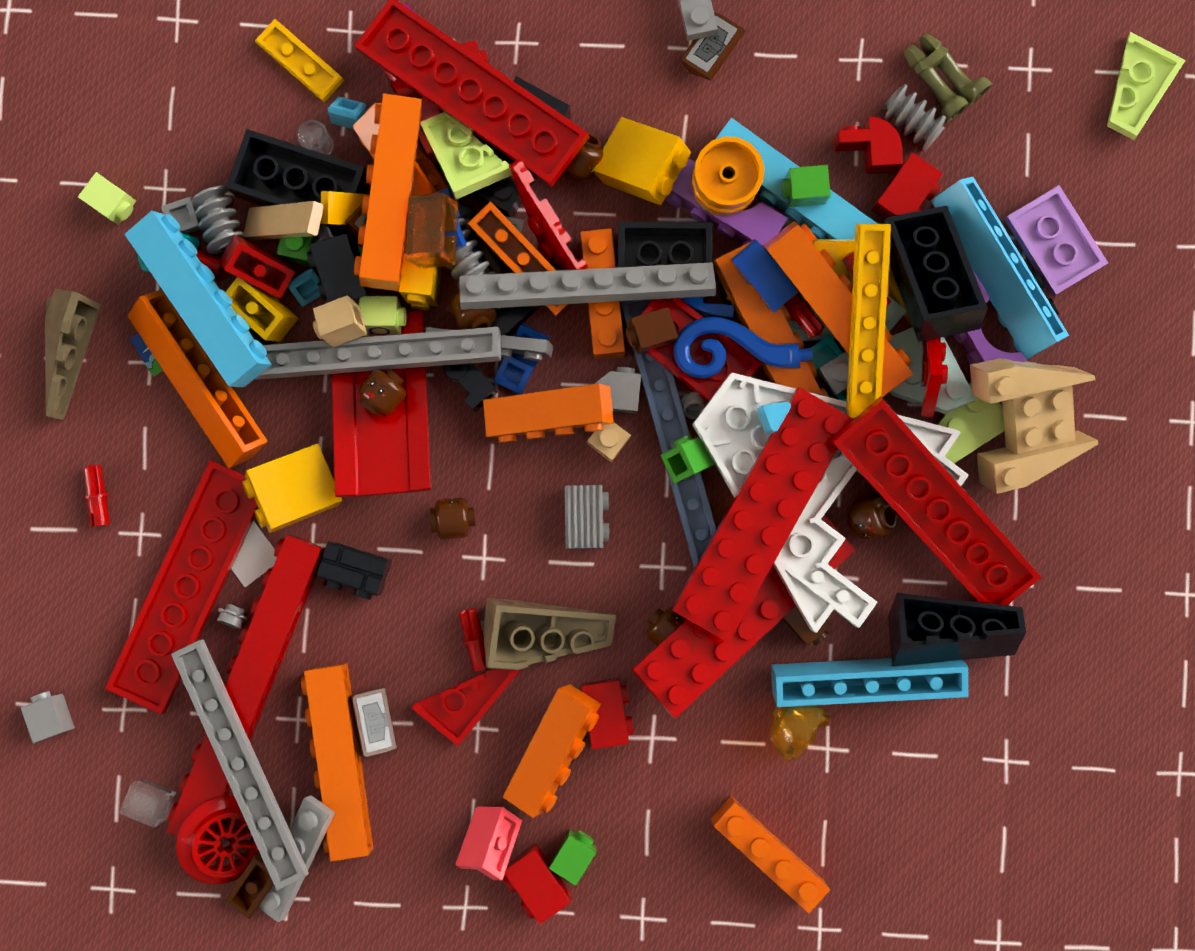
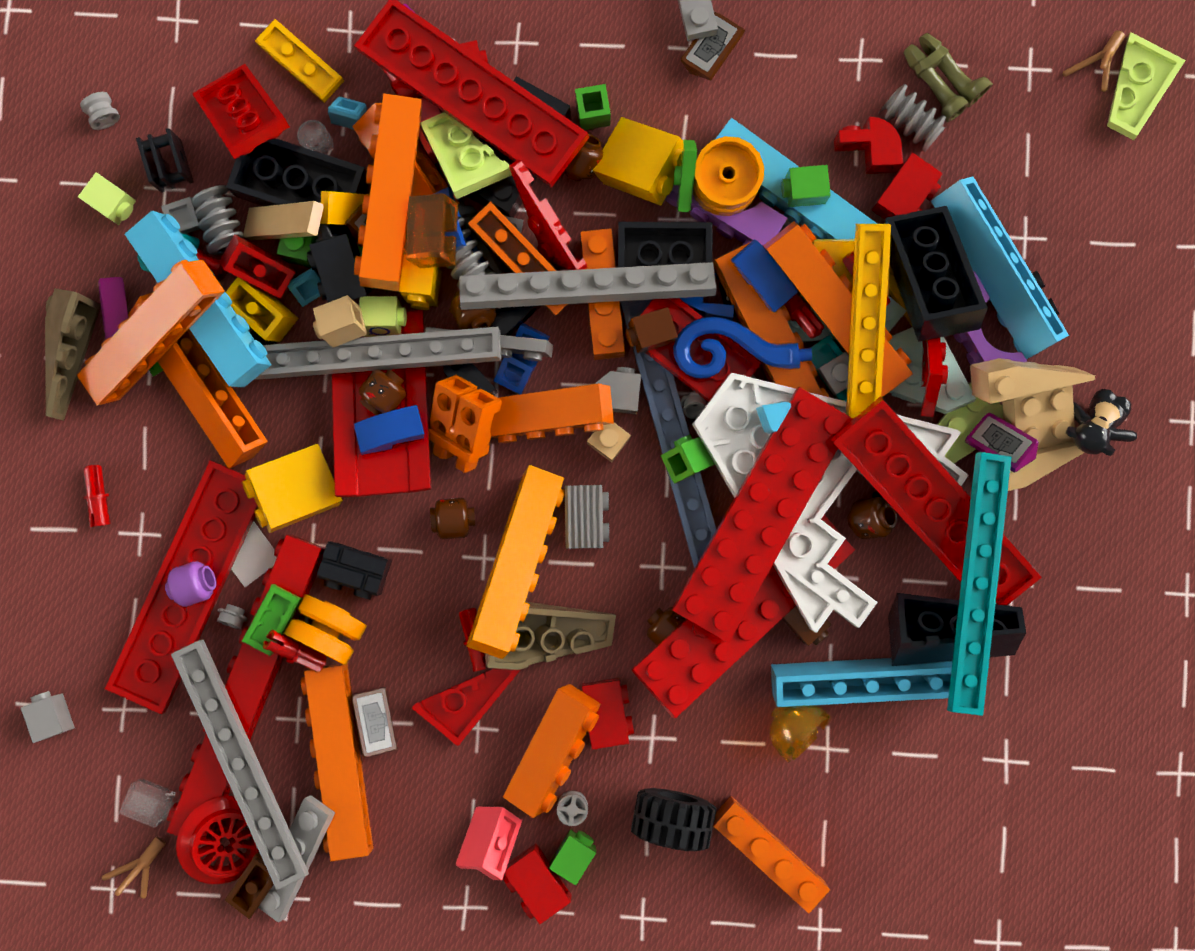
lavender plate [1004,185,1108,297] -> none
none -> orange brick [77,260,225,406]
none -> light grey wheel [80,92,120,130]
none -> magenta slope [98,277,128,339]
none -> medium nougat plant [102,836,166,899]
none -> black piece [136,128,194,193]
none -> medium lavender head [165,561,216,607]
none -> red plate [192,64,290,159]
none -> bright green plate [242,584,302,656]
none -> red axle [263,630,326,672]
none -> light orange wheel [283,594,367,666]
none -> blue slope [354,405,425,455]
none -> orange hips [429,374,502,473]
none -> light orange brick [466,465,565,659]
none -> light grey wheel [557,790,588,826]
none -> bright green brick [575,84,611,130]
none -> black tyre [631,788,716,851]
none -> bright green plate [673,140,697,212]
none -> teal plate [947,452,1012,716]
none -> slope [965,412,1039,473]
none -> medium nougat plant [1062,30,1125,92]
none -> black piece [1066,389,1137,456]

